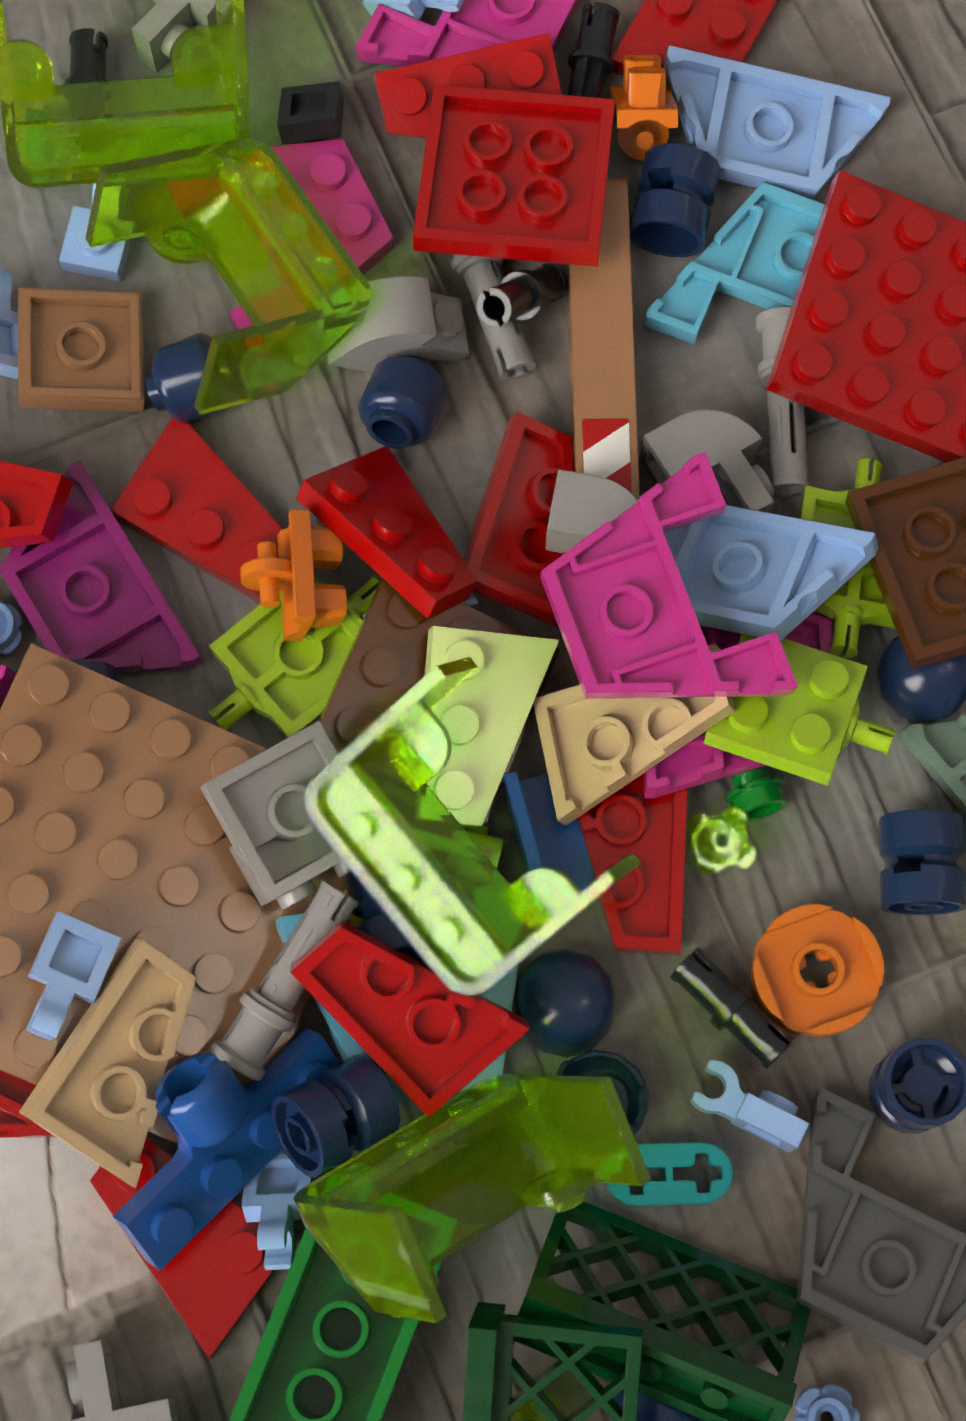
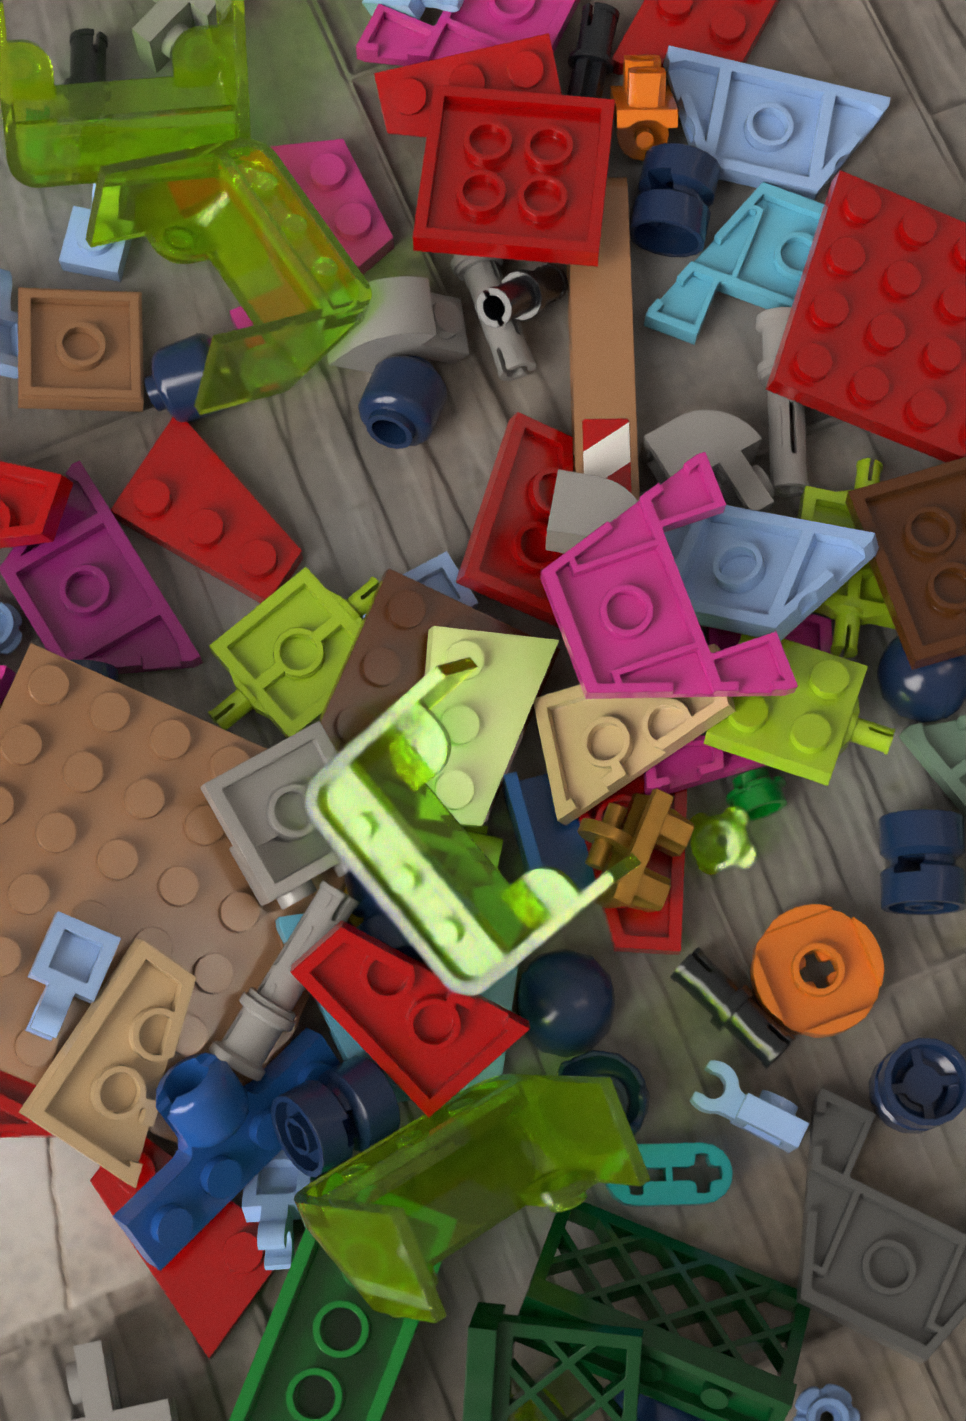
orange hips [240,509,347,641] -> none
black plate [277,81,344,144] -> none
red wing [296,446,478,619] -> none
none -> pearl gold hips [577,789,695,912]

